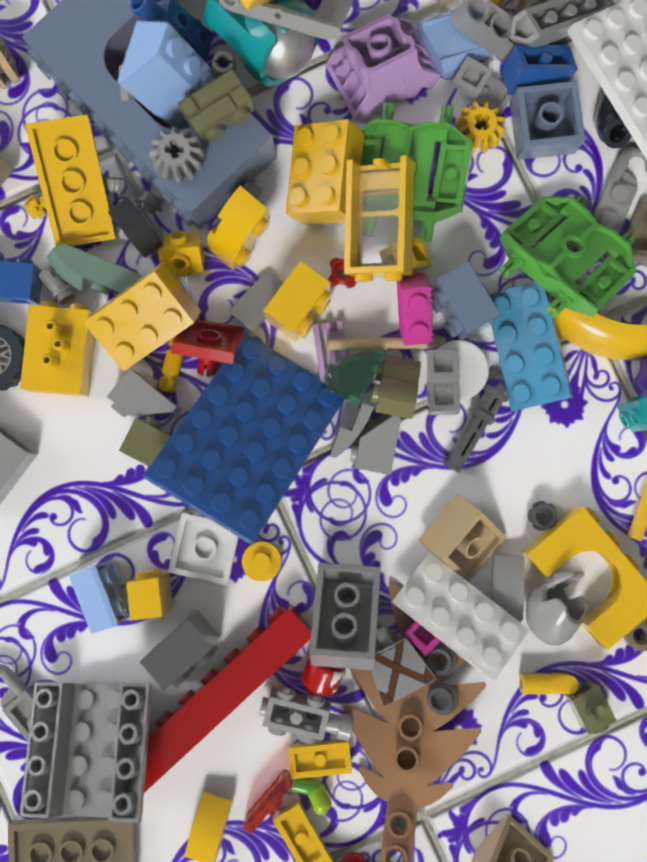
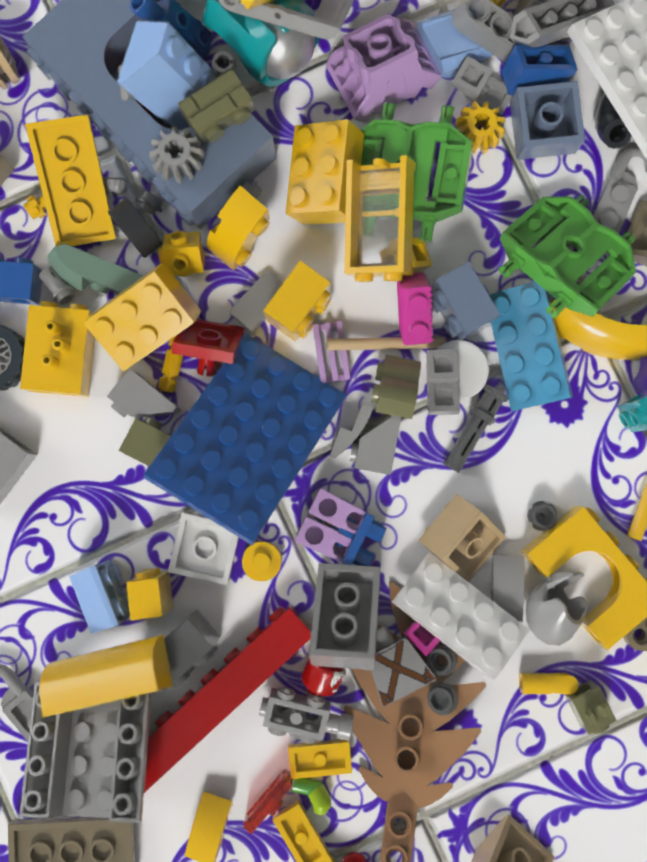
clear green slope [323,346,388,405] -> none
red plate [328,257,357,289] -> none
none -> yellow brick [39,634,173,717]
none -> lavender hips [294,487,387,566]

